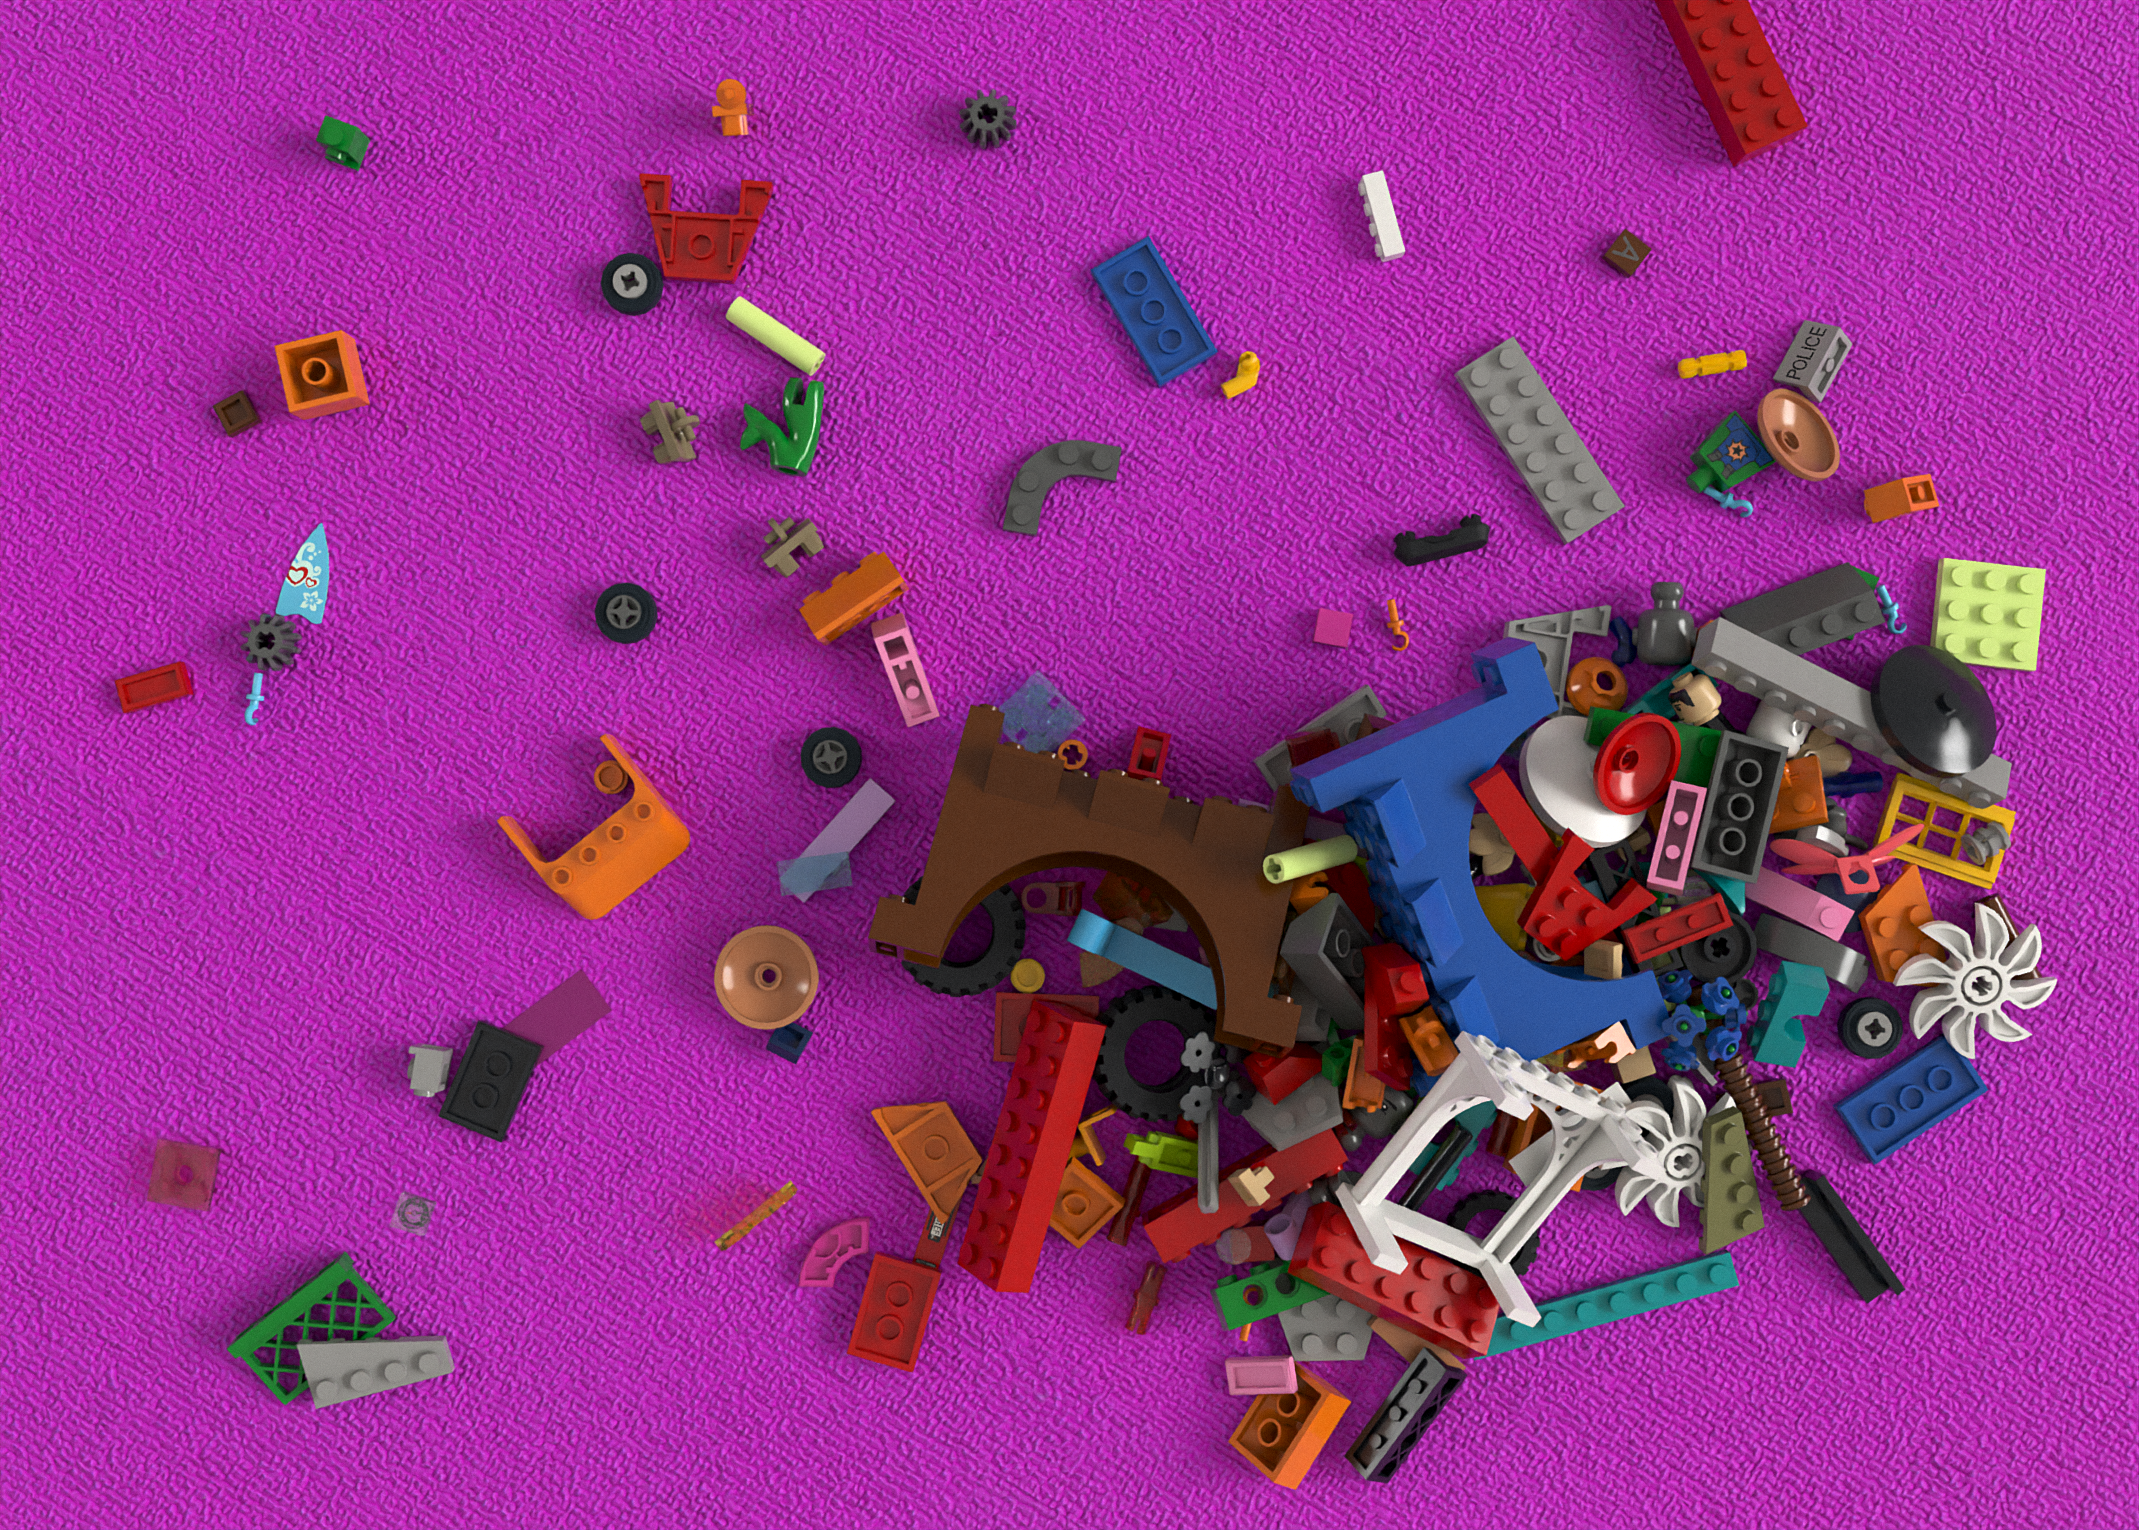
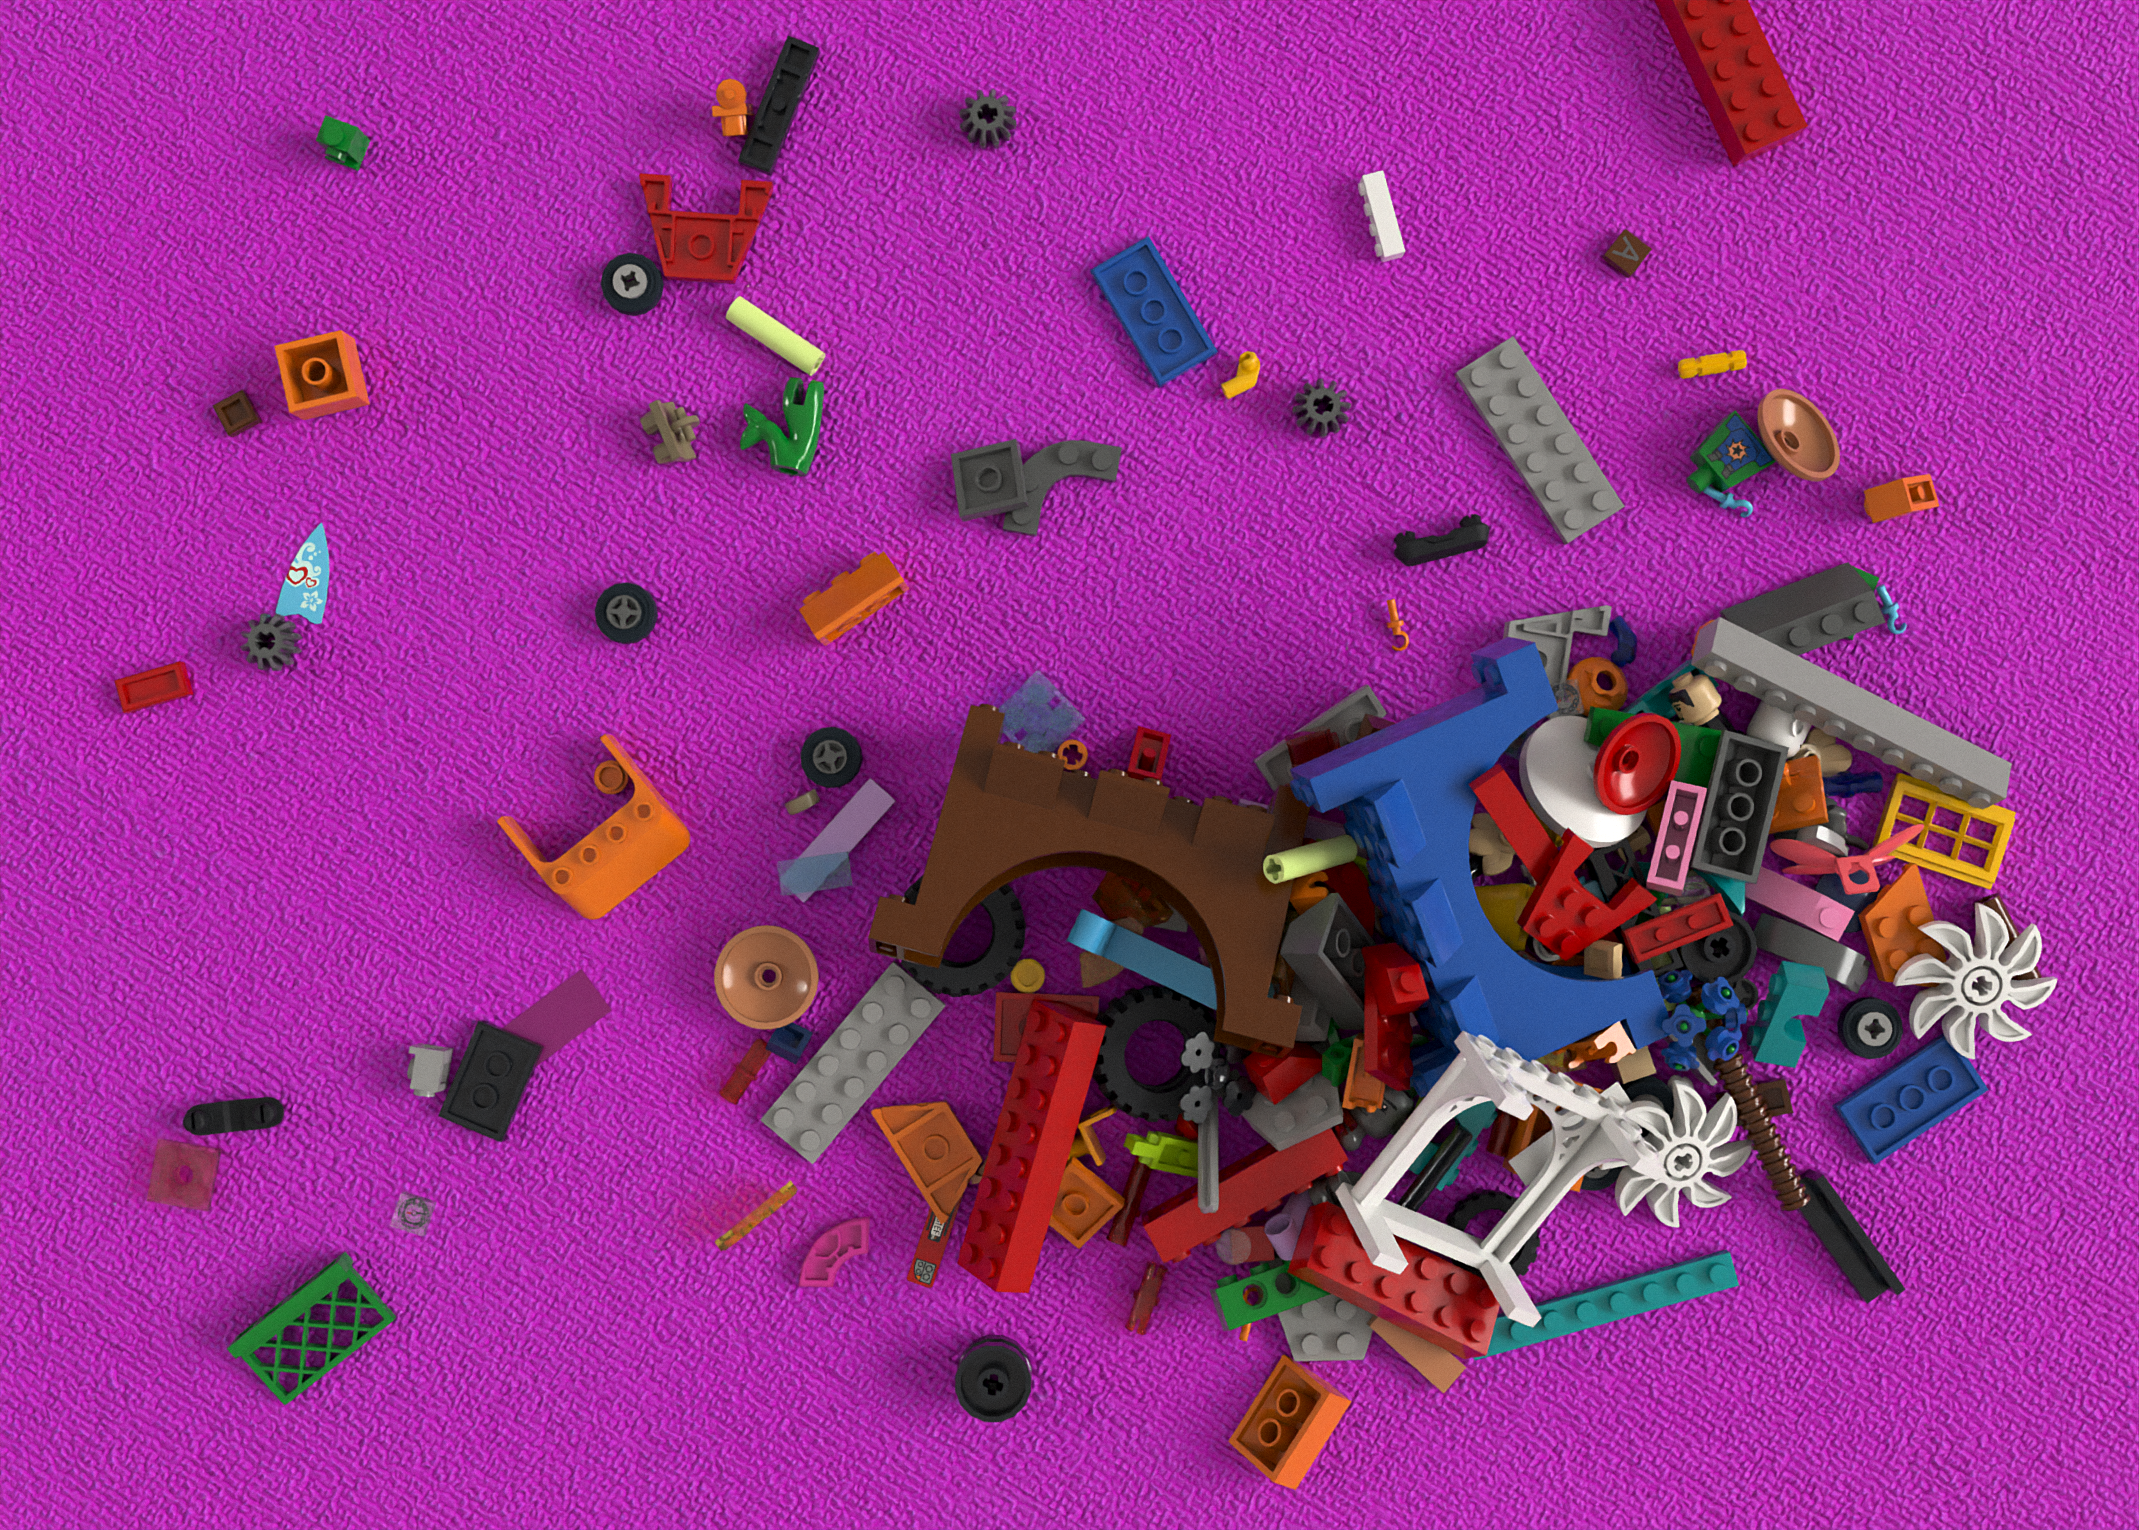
medium azure hand [244,673,264,726] -> none
light grey wing [296,1336,455,1409] -> none
dark tan hips [761,517,824,578] -> none
red plate [847,1251,942,1373] -> none
bright pink slope [871,612,940,727] -> none
clear red piece [1020,881,1086,916] -> none
bright pink tile [1225,1355,1298,1395] -> none
tan tile [1227,1166,1275,1207] -> none
dark pink tile [1312,608,1353,649] -> none
fence [1344,1347,1467,1483] -> none
orange hips [1398,1005,1459,1077] -> none
dark grey piece [1632,582,1698,666] -> none
olive wing [1698,1106,1765,1255] -> none
light grey panel [1773,320,1852,403] -> none
black dish [1870,645,1997,778] -> none
yellowish green plate [1930,558,2046,672] -> none
light grey bush [1961,821,2011,865] -> none
none -> black piece [183,1097,284,1135]
none -> clear red axle [719,1038,772,1105]
none -> black plate [738,36,820,176]
none -> light grey plate [761,961,946,1164]
none -> dark tan tile [784,789,820,815]
none -> dark grey hinge [951,439,1029,522]
none -> black wheel [955,1335,1032,1422]
none -> dark grey gear [1292,379,1351,438]
none -> clear tile [1549,678,1585,720]

